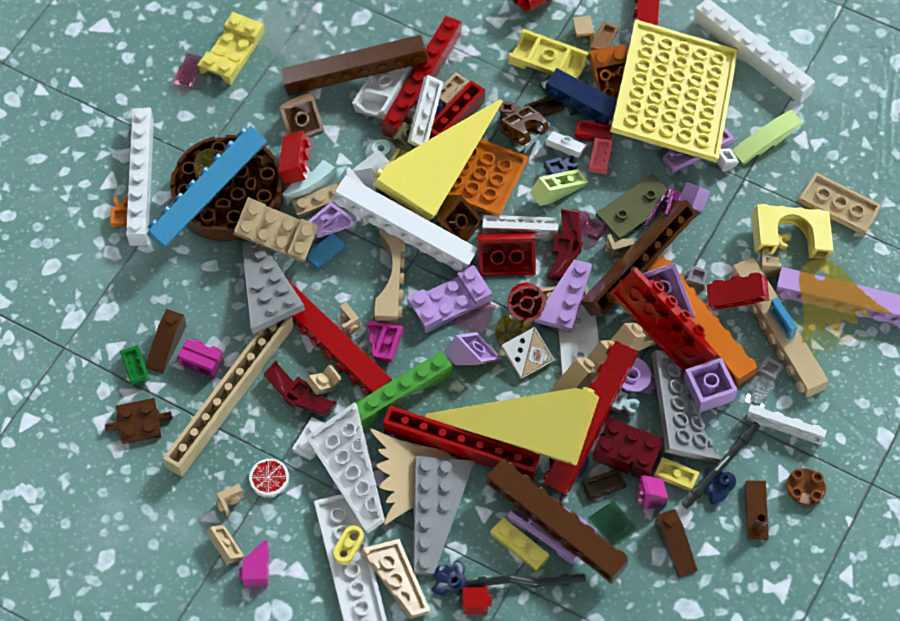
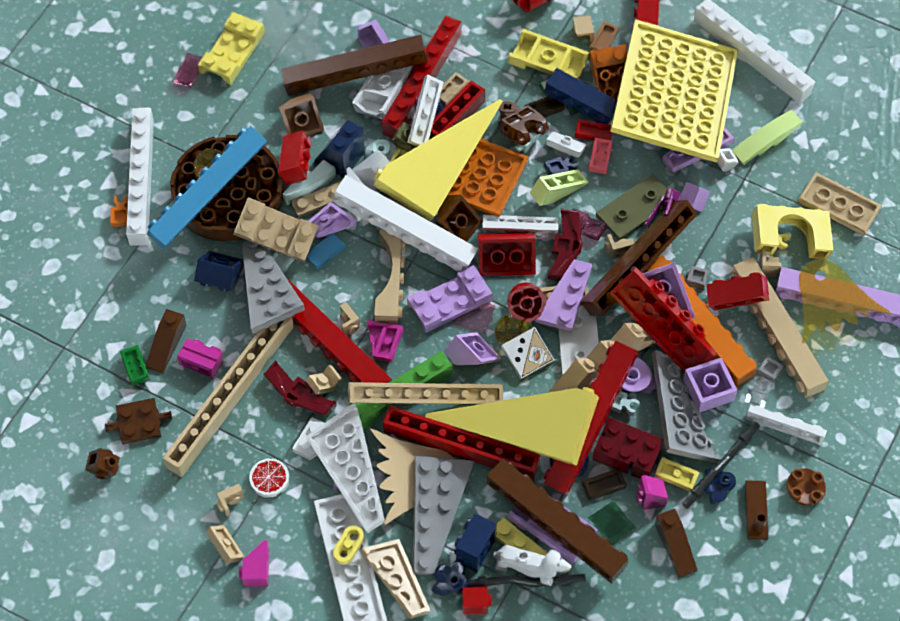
dark azure tile [769,297,797,339] -> none
none -> reddish brown brick [85,448,120,480]
none -> dark blue slope [194,251,244,291]
none -> dark blue slope [314,120,365,178]
none -> tan plate [348,382,503,405]
none -> lavender panel [357,20,390,48]
none -> dark blue brick [454,513,497,573]
none -> white animal [493,545,571,586]

